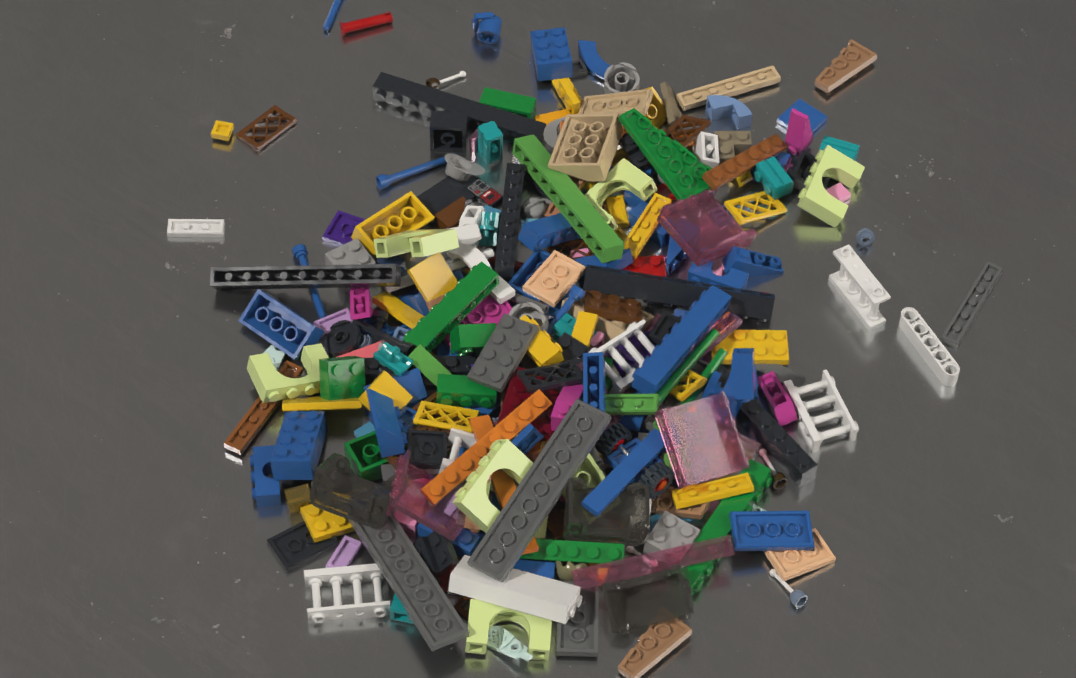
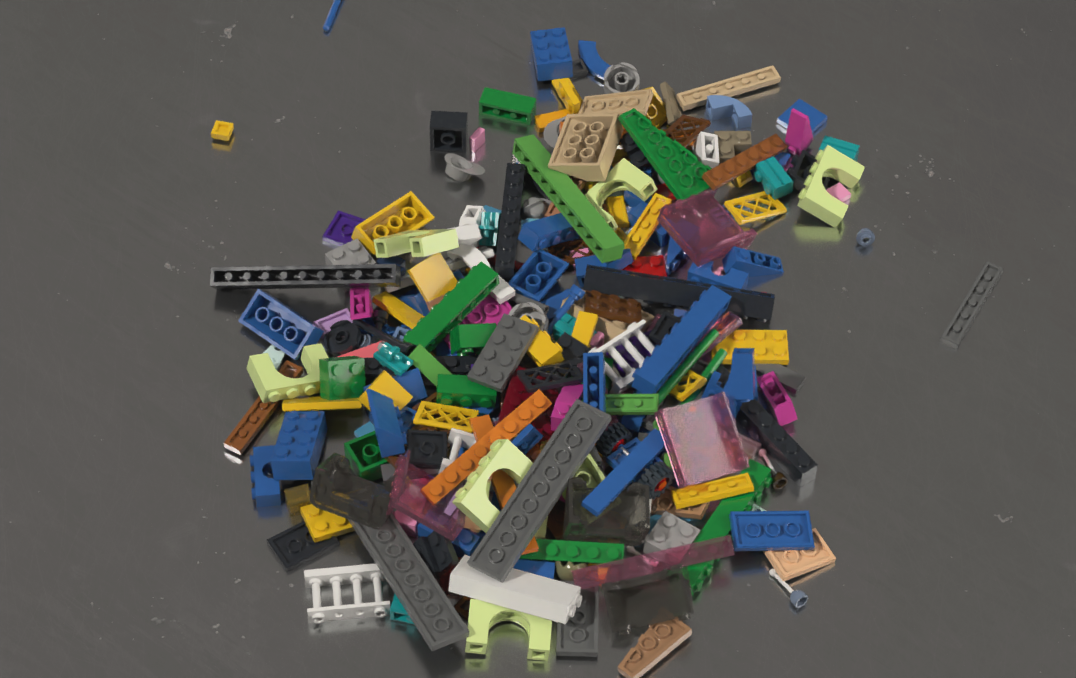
white tile [167,219,225,238] -> none
reddish brown window [236,105,297,152] -> none
blue piece [292,244,327,318] -> none
lavender tile [326,535,363,568] -> none
red pin [339,11,393,36] -> none
black brick [372,72,546,143] -> none
blue piece [376,153,456,190] -> none
black tile [417,176,474,227] -> none
hinge [426,71,466,90] -> none
reddish brown slope [435,196,465,229] -> none
black tile [465,177,503,208] -> none
blue piece [472,12,502,44] -> none
teal brick [478,121,503,164] -> none
light aqua piece [487,626,534,661] -> none
light nougat tile [522,250,586,307] -> none
white fence [783,369,859,453] -> none
medium nougat wing [815,39,877,93] -> none
white fence [828,244,891,332] -> none
white beam [899,307,960,387] -> none

